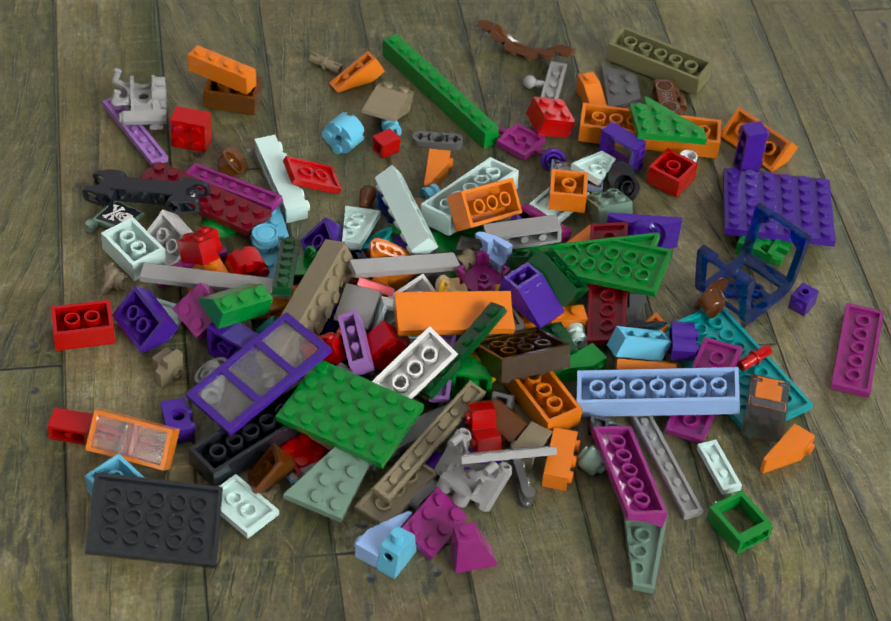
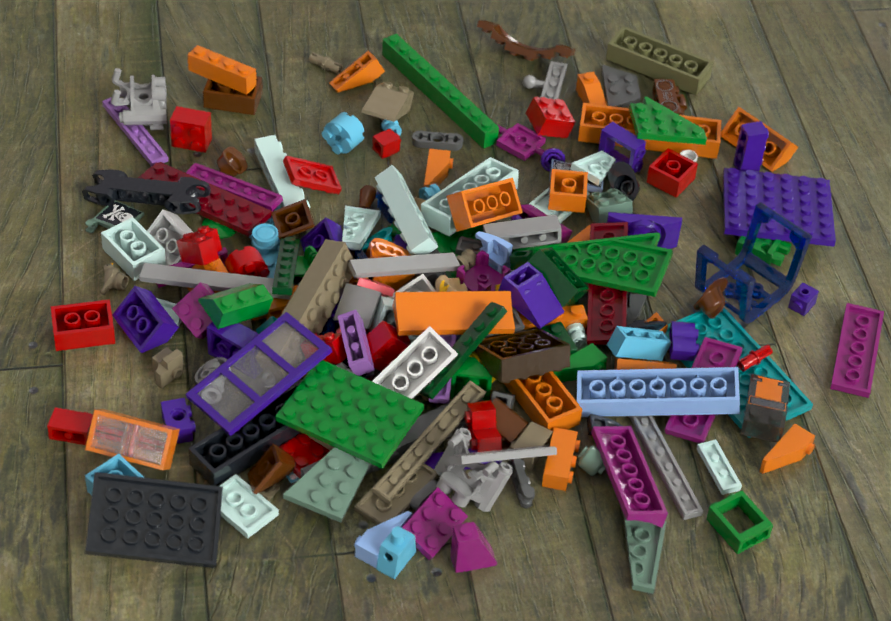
none -> reddish brown slope [271,199,316,240]

